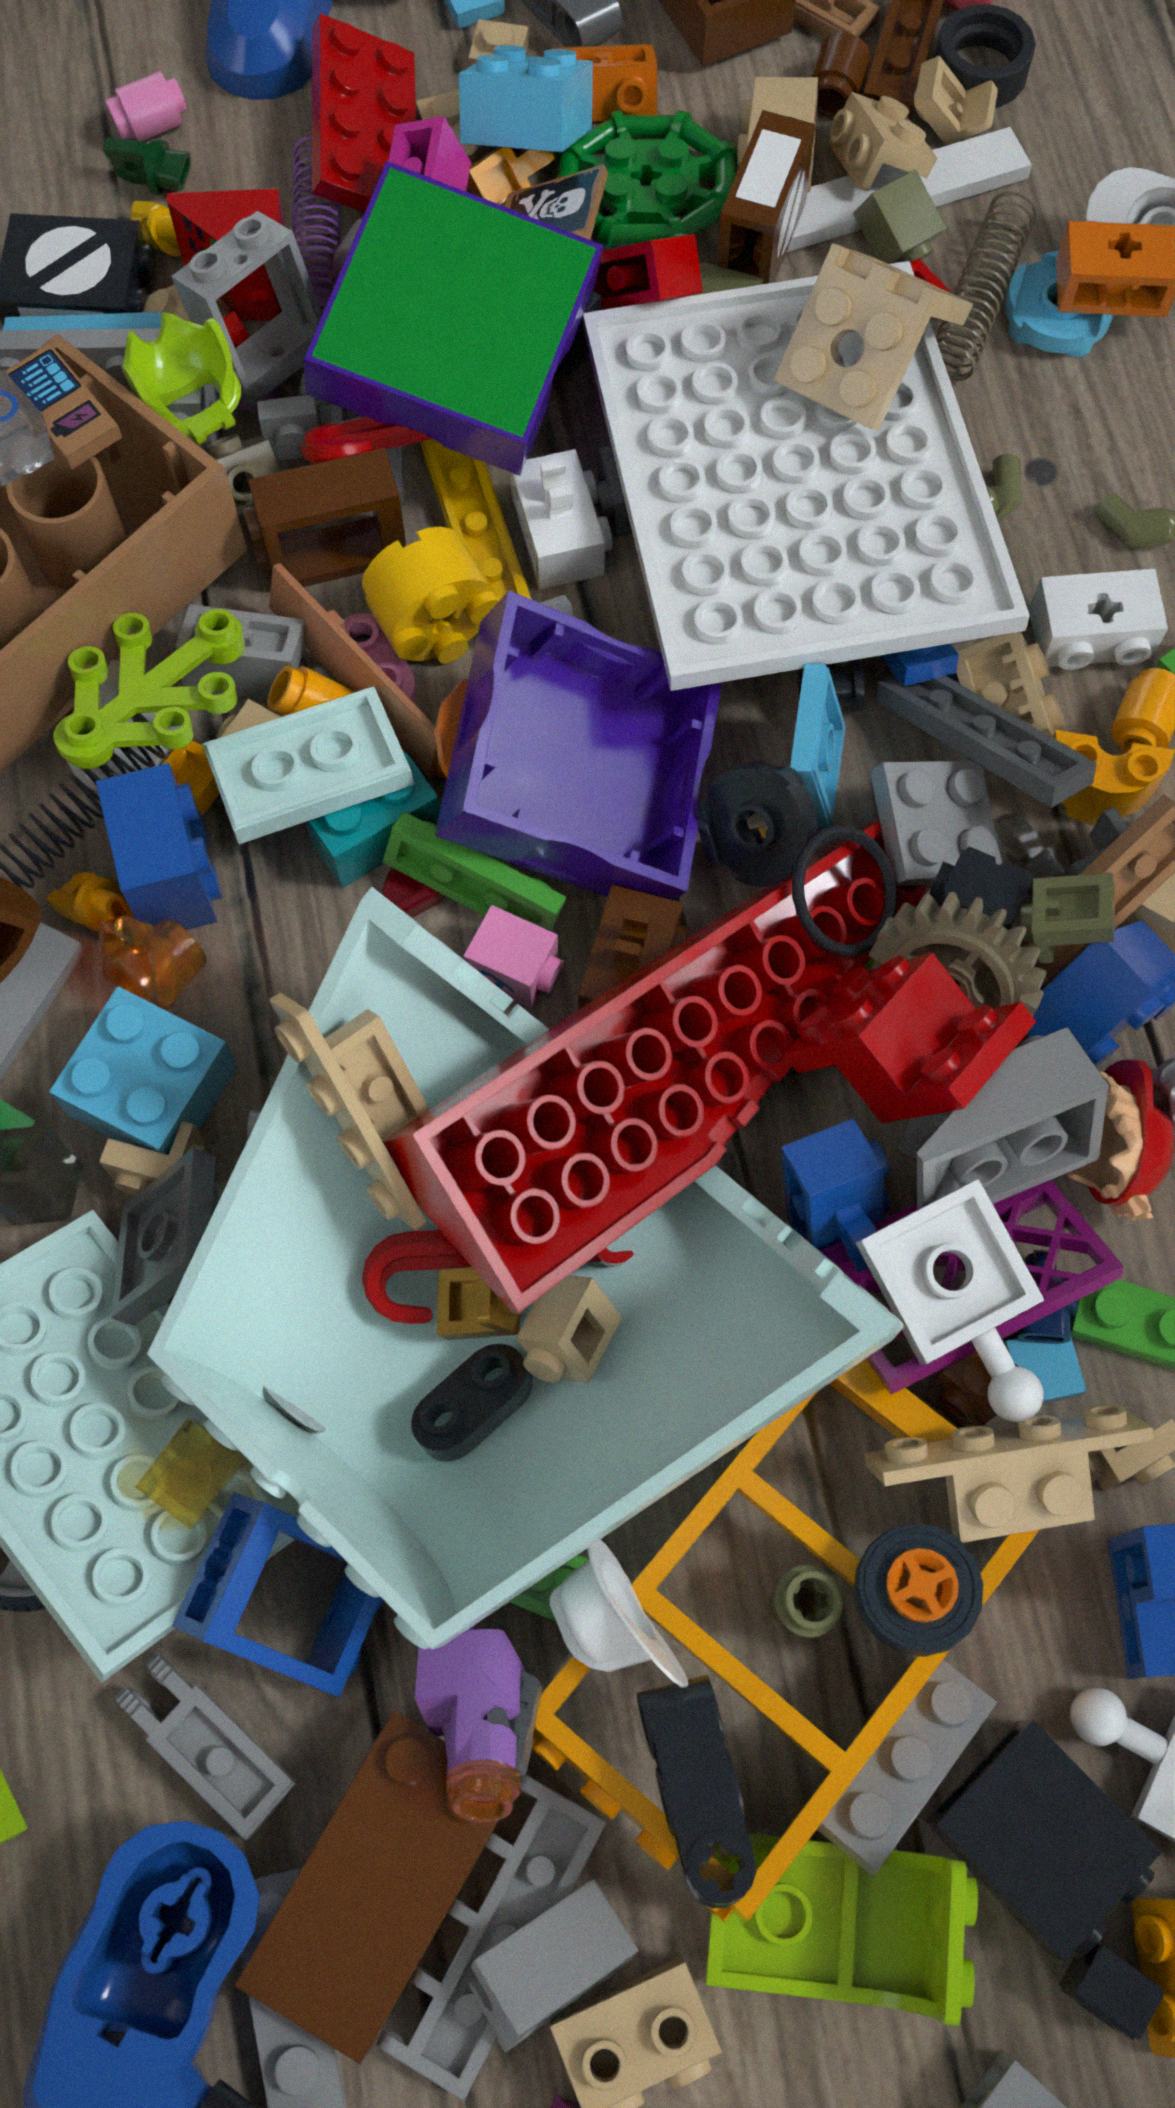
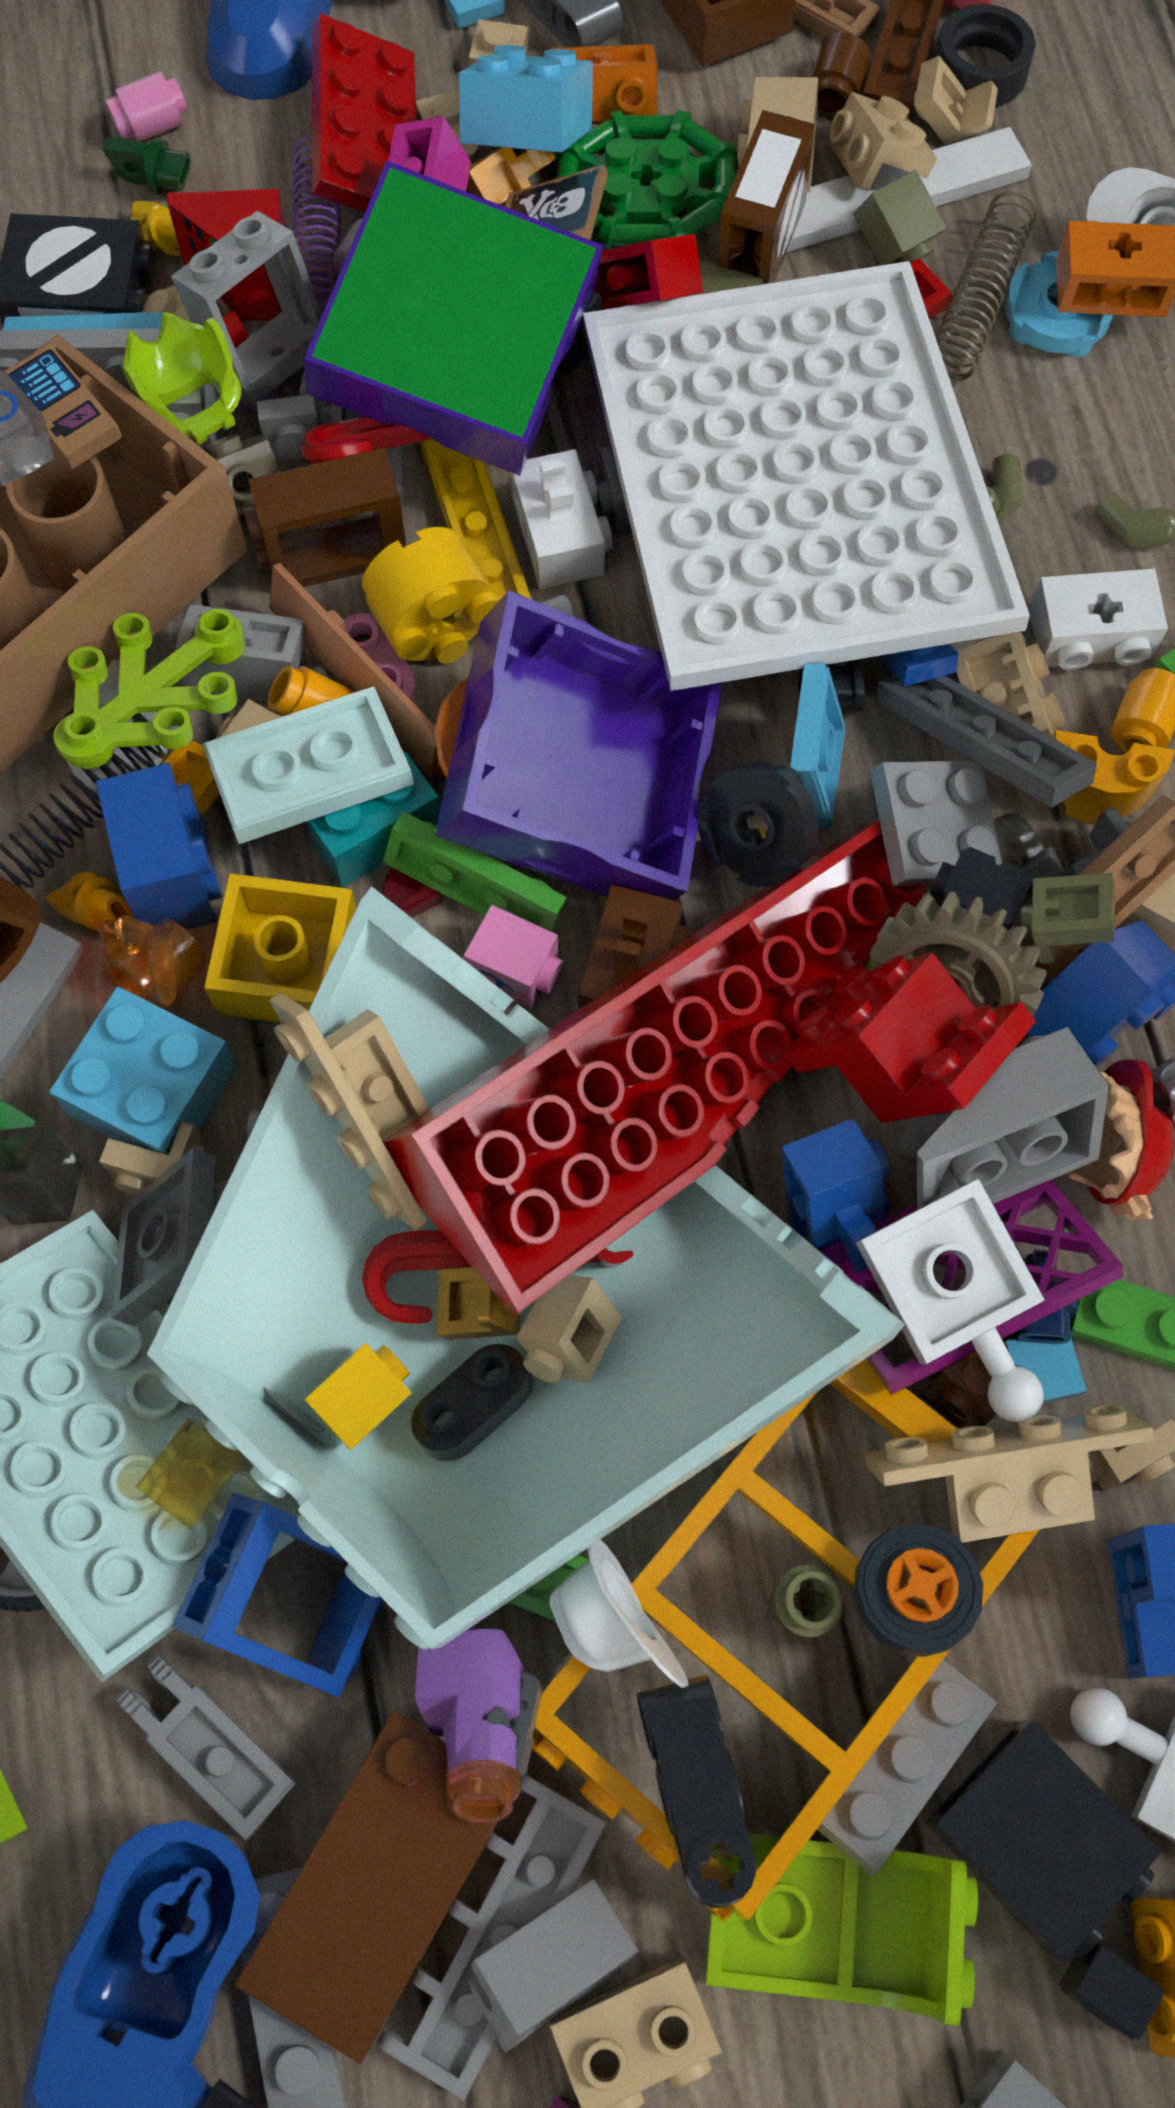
tan bracket [773,243,973,430] -> none
black tyre [792,826,898,957] -> none
none -> yellow brick [204,873,357,1023]
none -> yellow brick [303,1343,412,1450]

